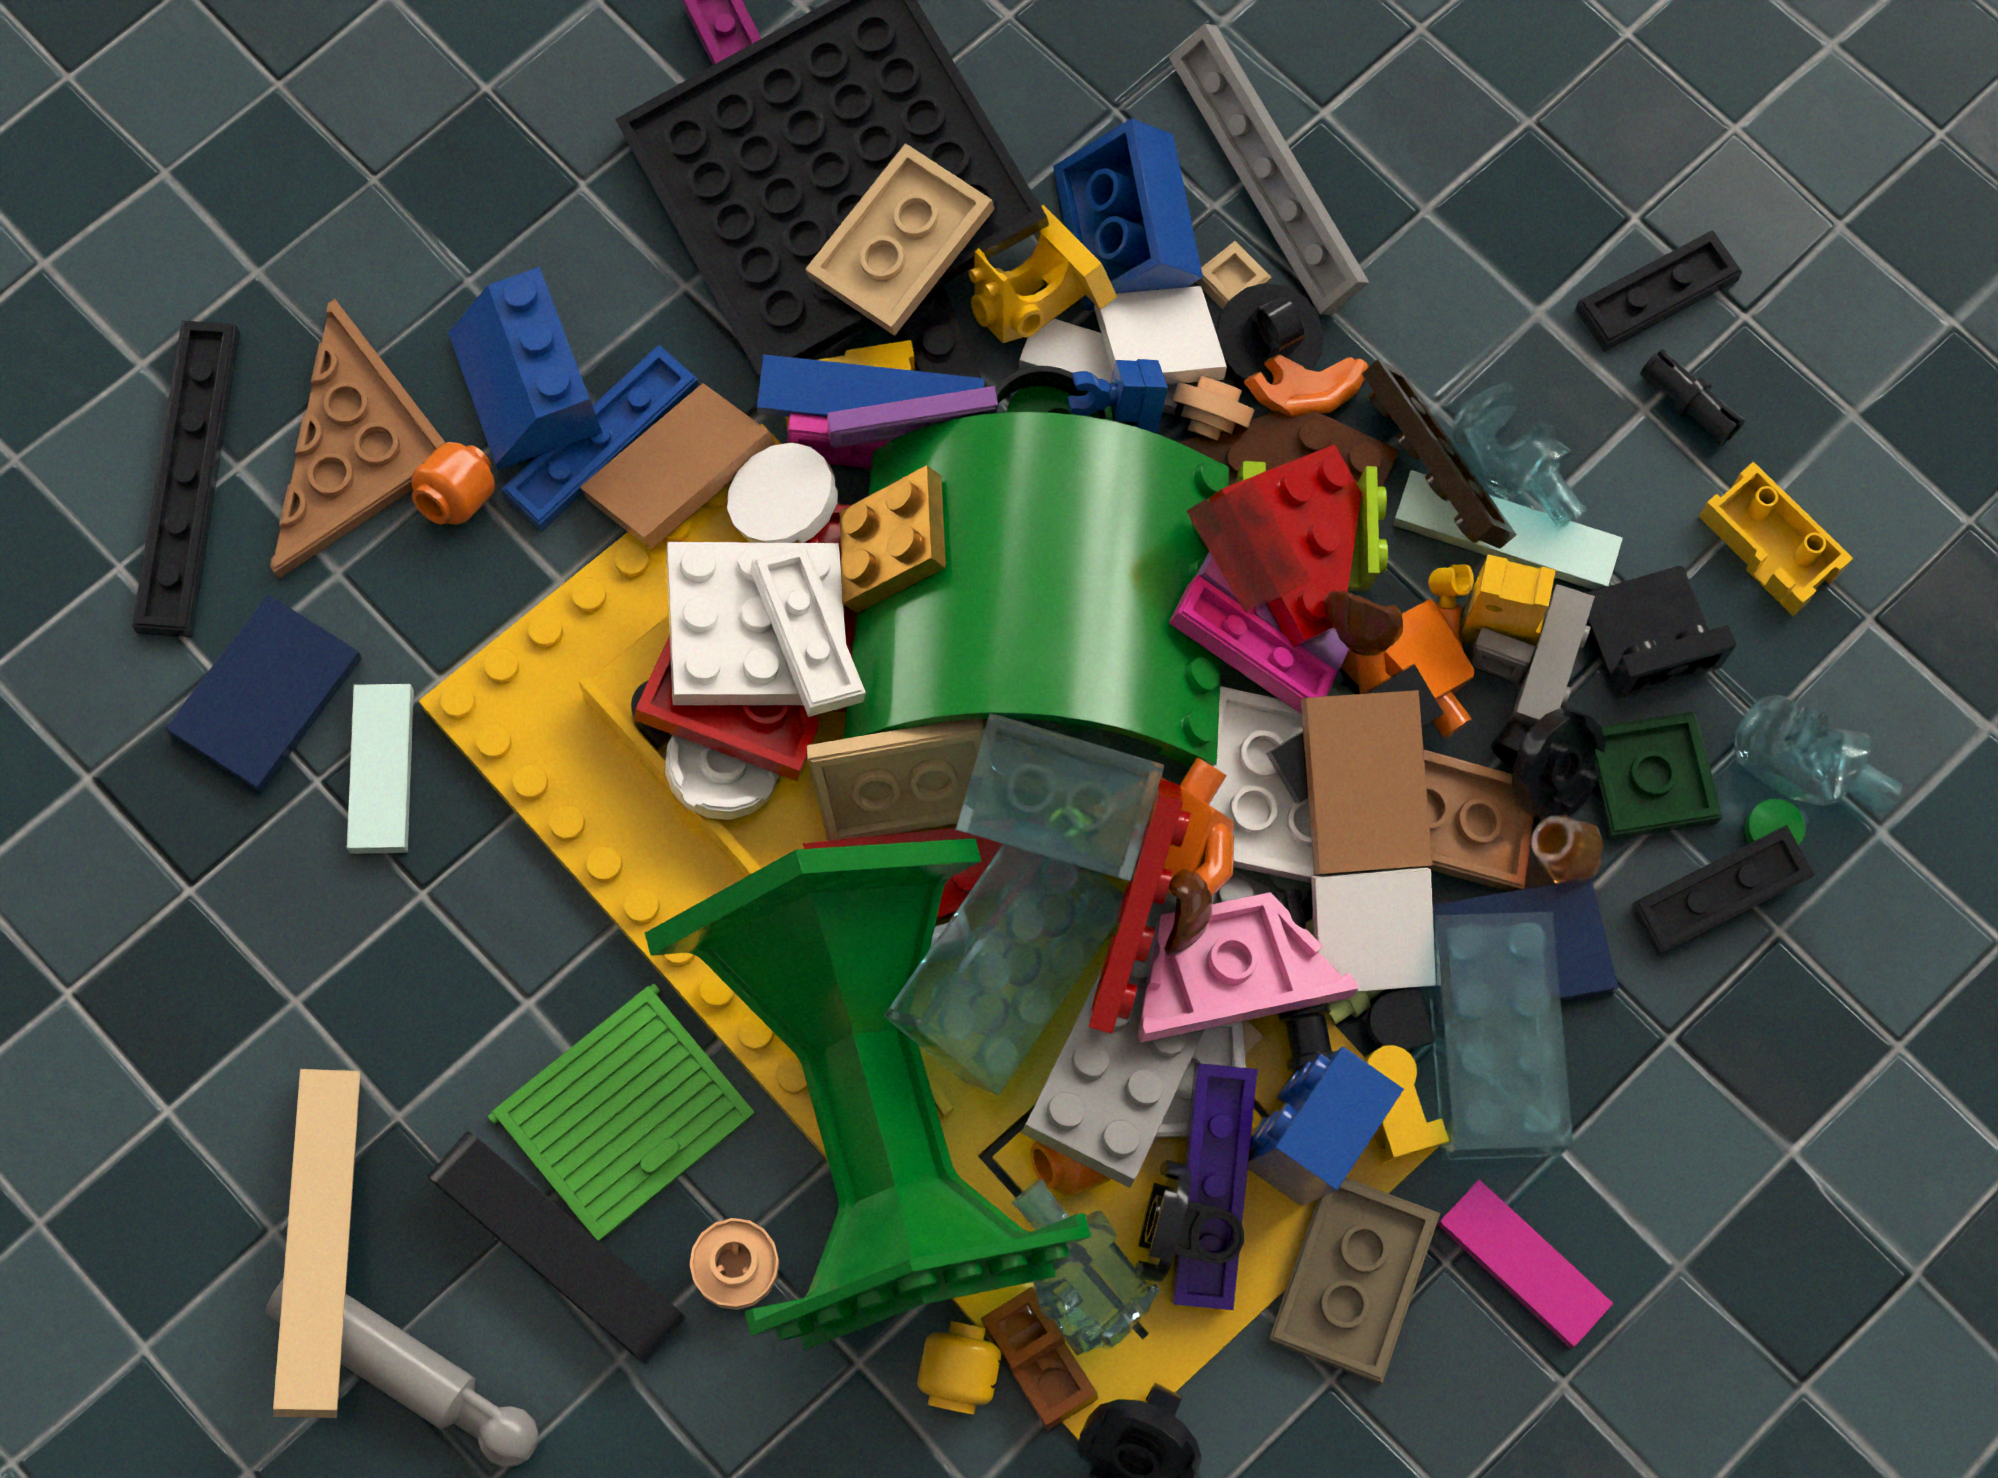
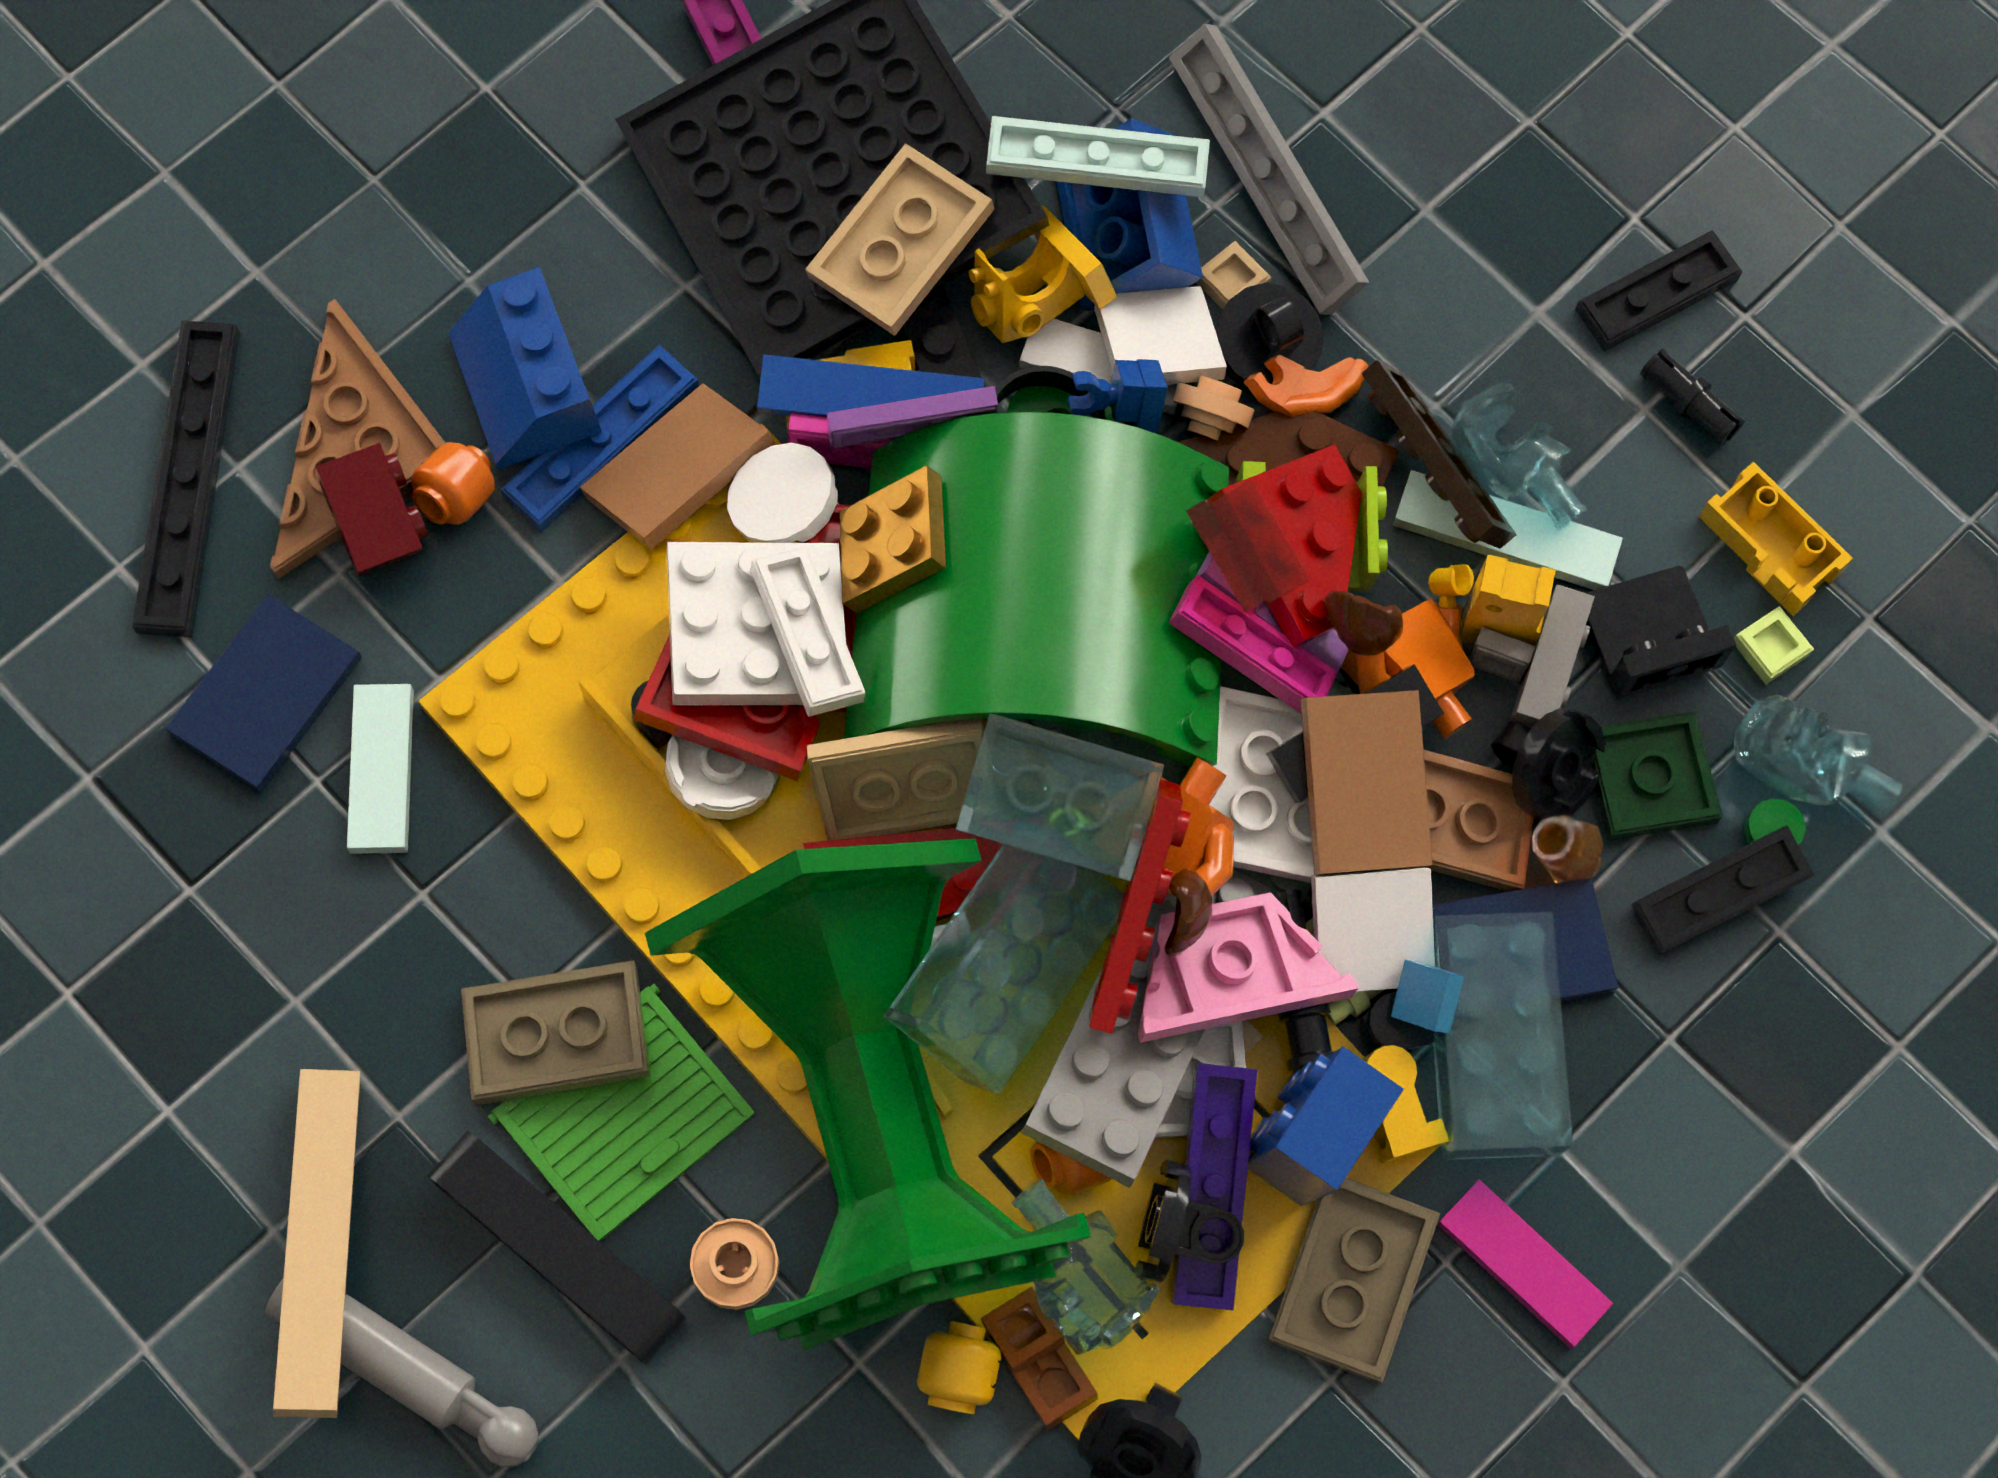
none -> dark red brick [315,443,428,577]
none -> dark tan tile [461,960,650,1106]
none -> light aqua tile [986,116,1210,197]
none -> dark azure tile [1391,959,1464,1034]
none -> yellowish green tile [1734,606,1814,685]

